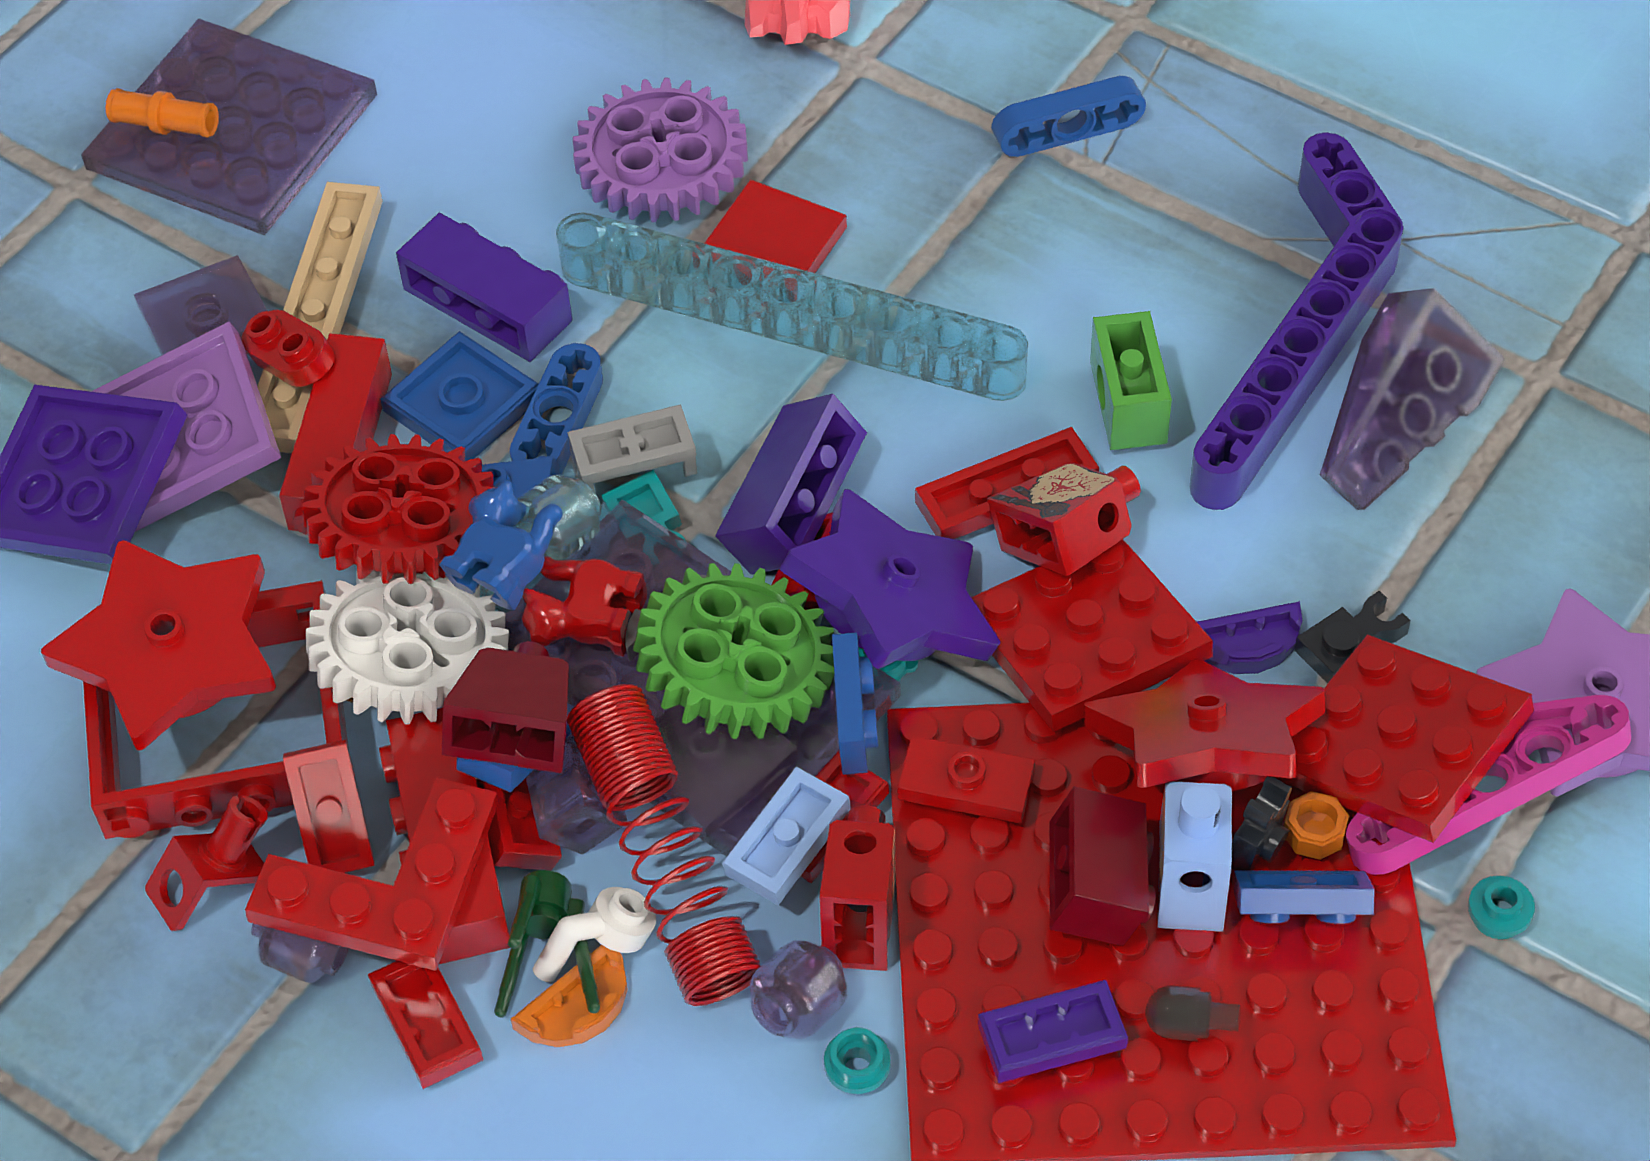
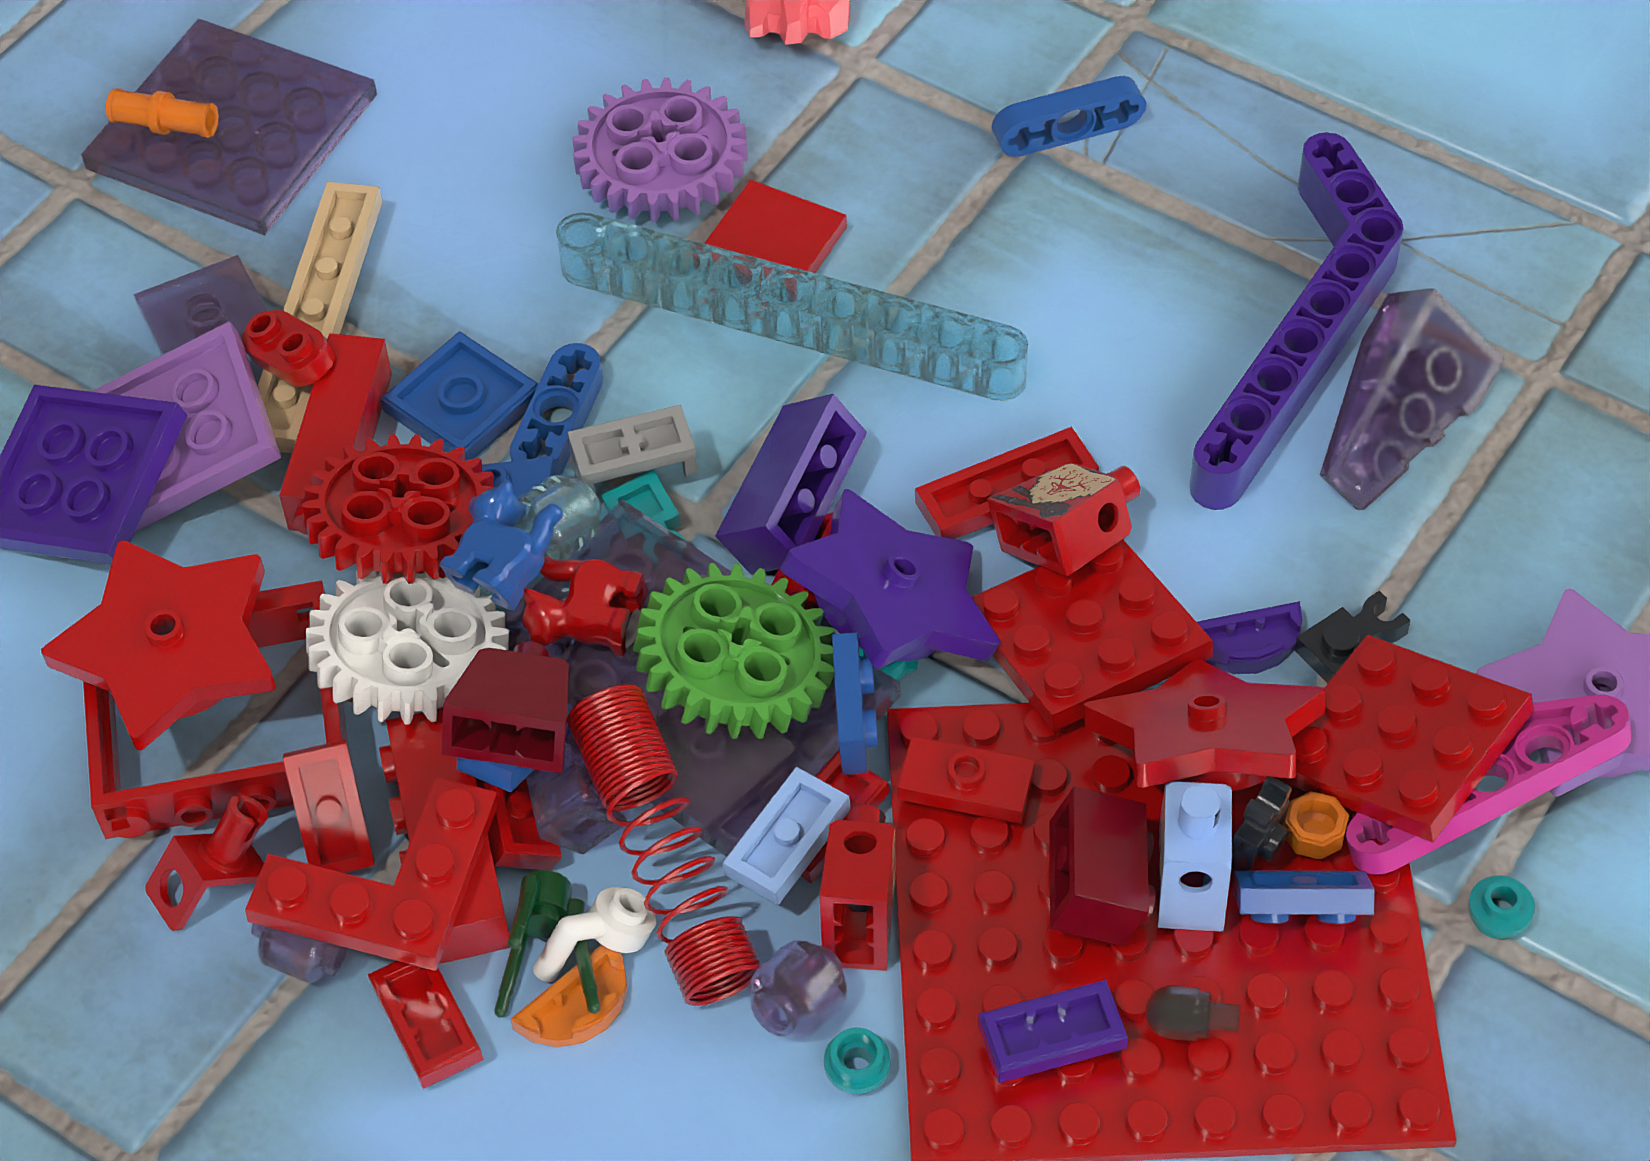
dark purple brick [396,212,573,362] -> none
bright green brick [1090,311,1172,450] -> none

